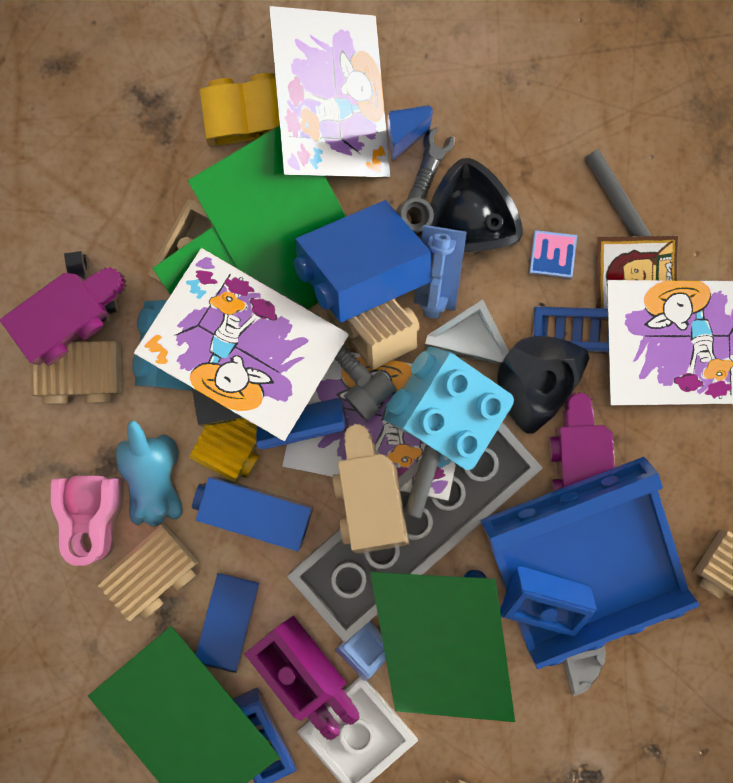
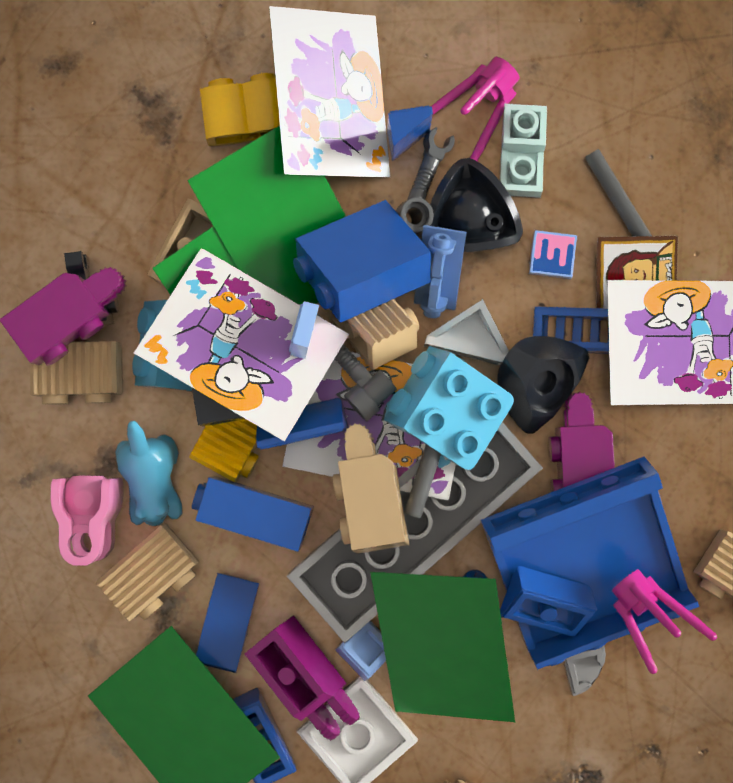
none -> light blue tile [289,301,319,359]
none -> dark pink plant [430,56,520,161]
none -> light aqua slope [499,104,547,198]
none -> dark pink plant [612,569,717,674]

